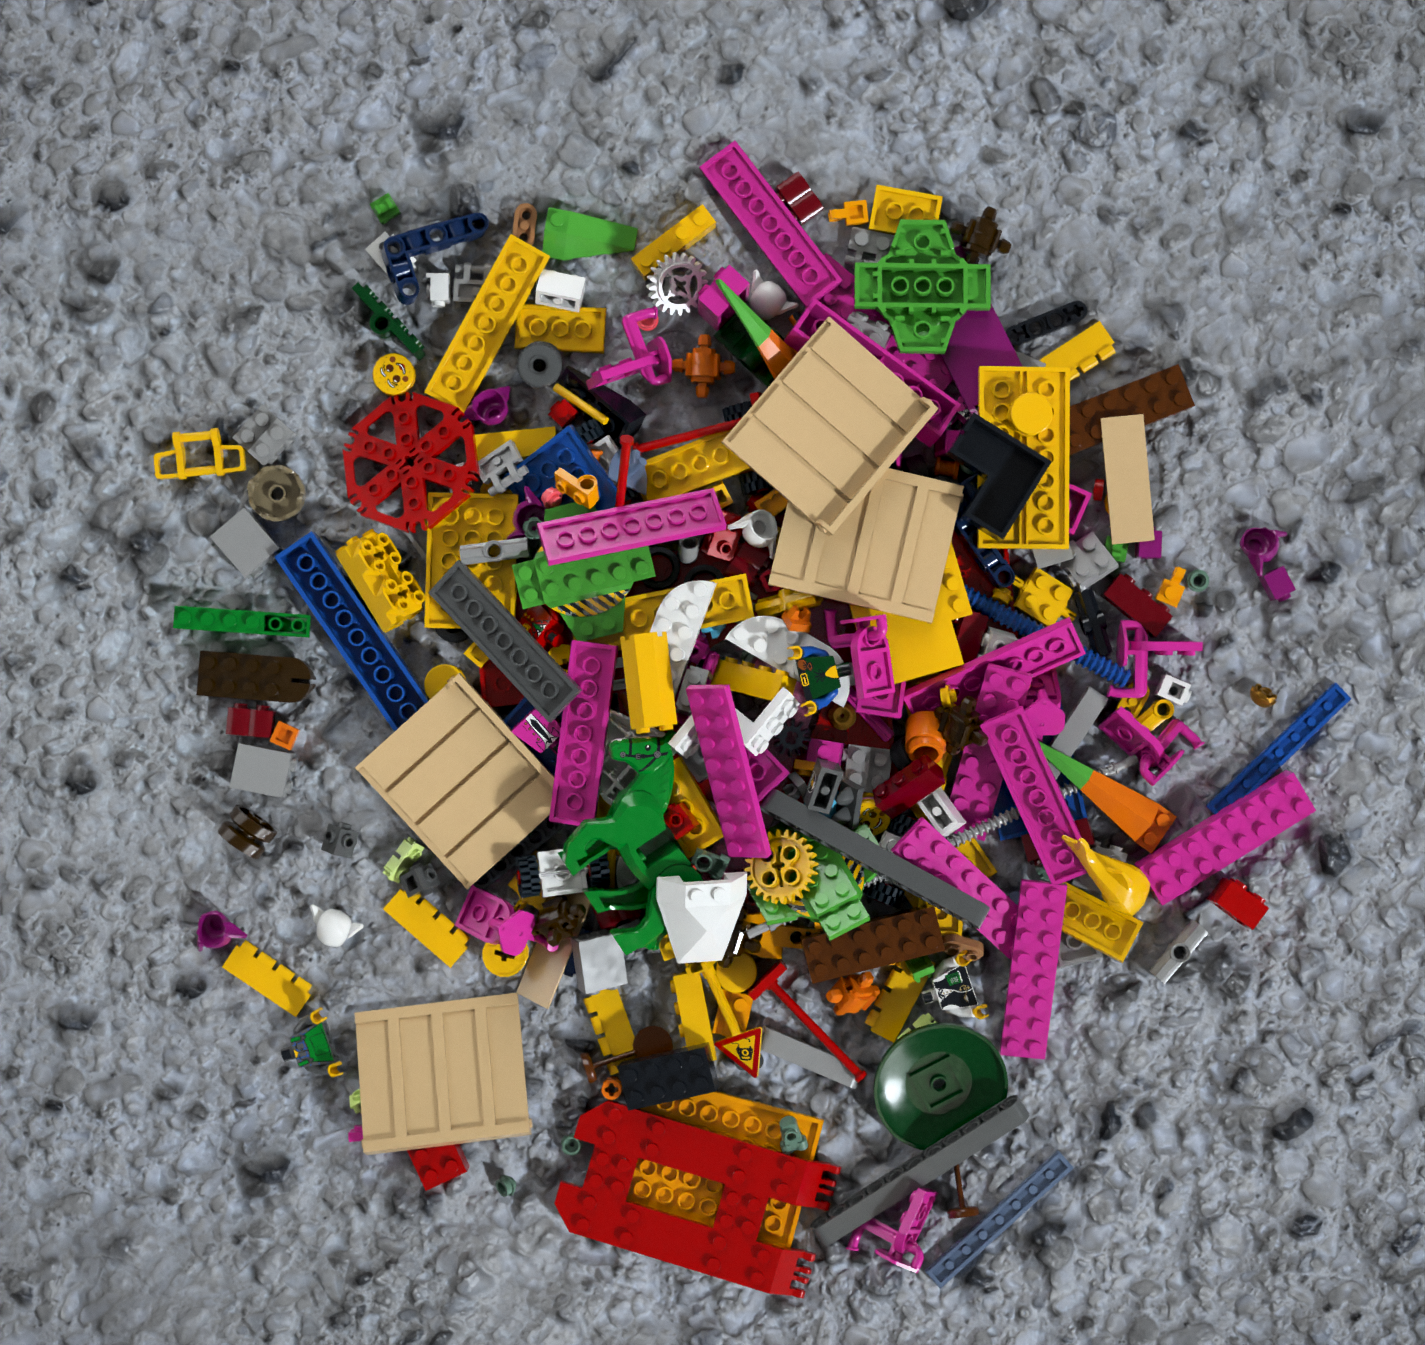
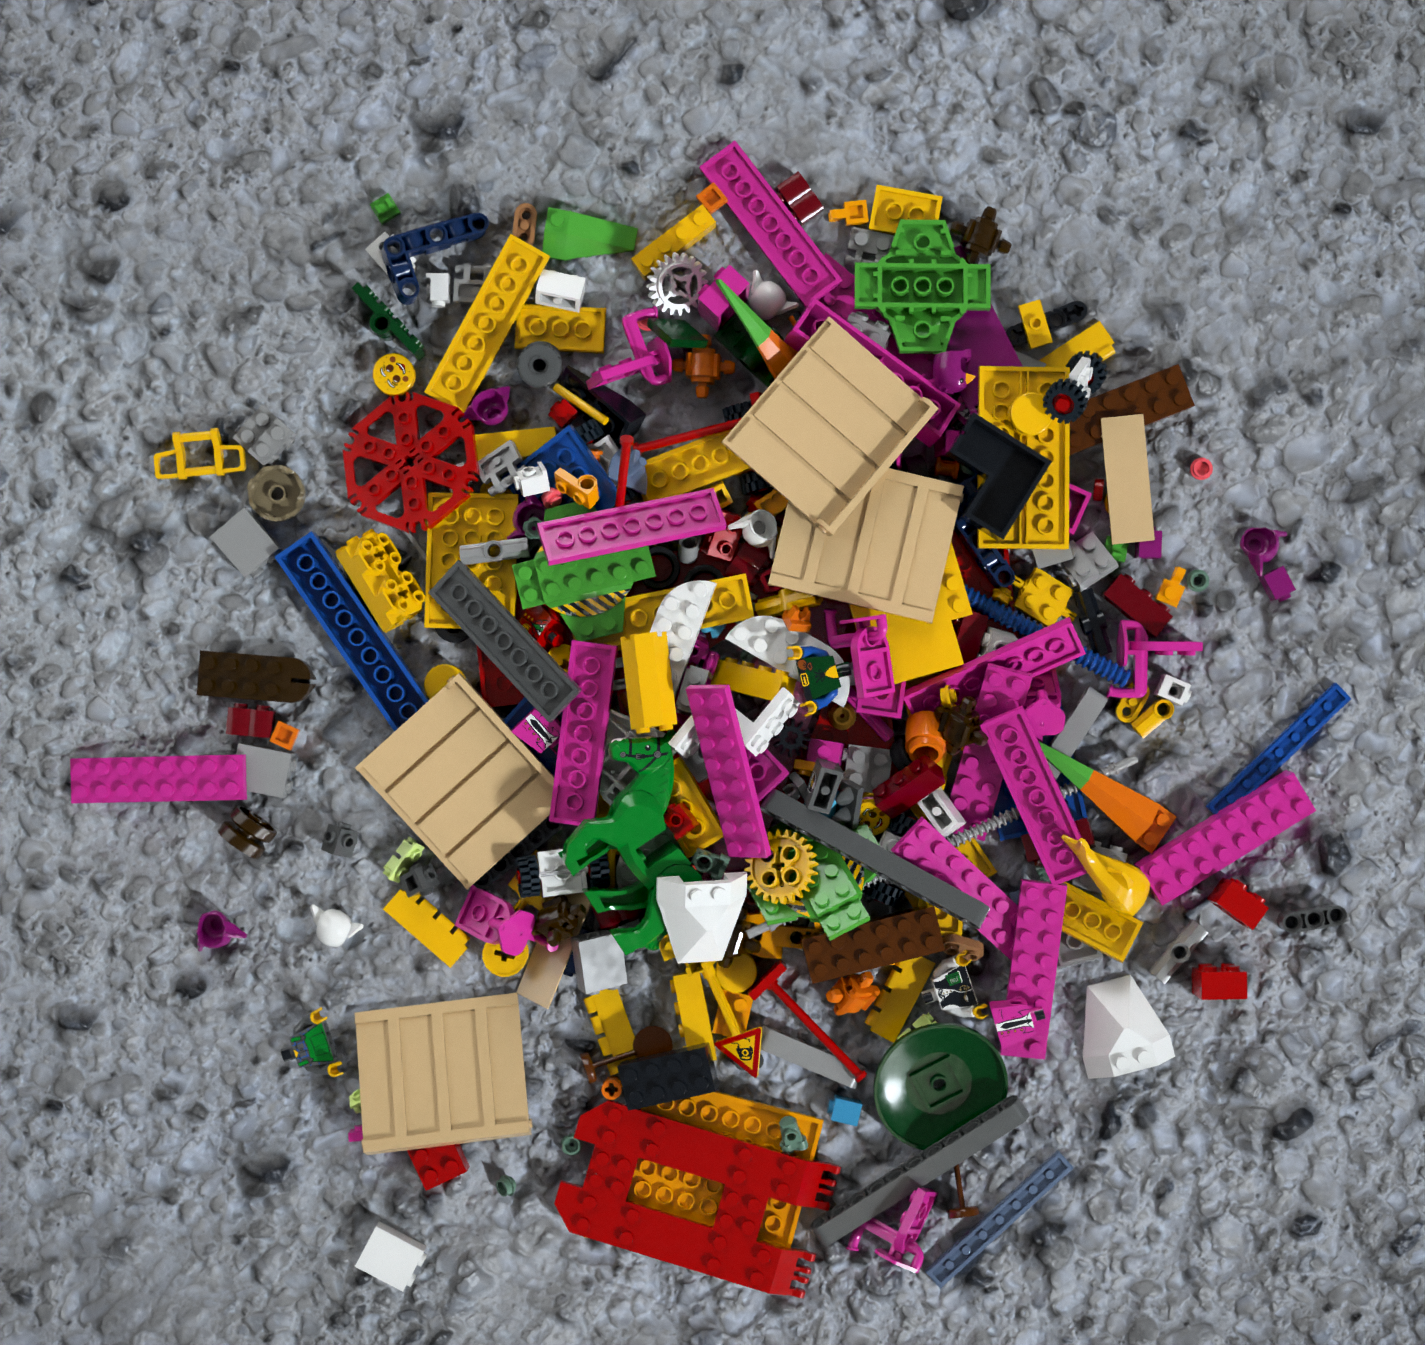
green slope [173,606,311,638] -> none
yellow windscreen [222,940,312,1017] -> none
yellow plate [463,642,489,668] -> none
bright green tile [905,955,935,983] -> none
dark pink plate [1098,706,1205,786] -> none
pearl gold plate [1250,684,1277,708] -> none
none -> dark pink plate [70,754,247,803]
none -> white brick [355,1221,427,1292]
none -> white brick [513,461,550,497]
none -> dark green tile [647,318,708,348]
none -> orange tile [696,182,728,215]
none -> dark azure brick [827,1094,862,1126]
none -> magenta piece [932,349,976,394]
none -> dark pink torso [989,998,1046,1049]
none -> yellow plate [1018,299,1053,350]
none -> black plate [1043,351,1108,424]
none -> white wedge [1082,975,1175,1079]
none -> coral plate [1190,458,1213,480]
none -> red brick [1192,963,1248,1000]
none -> dark grey beam [1277,904,1347,933]

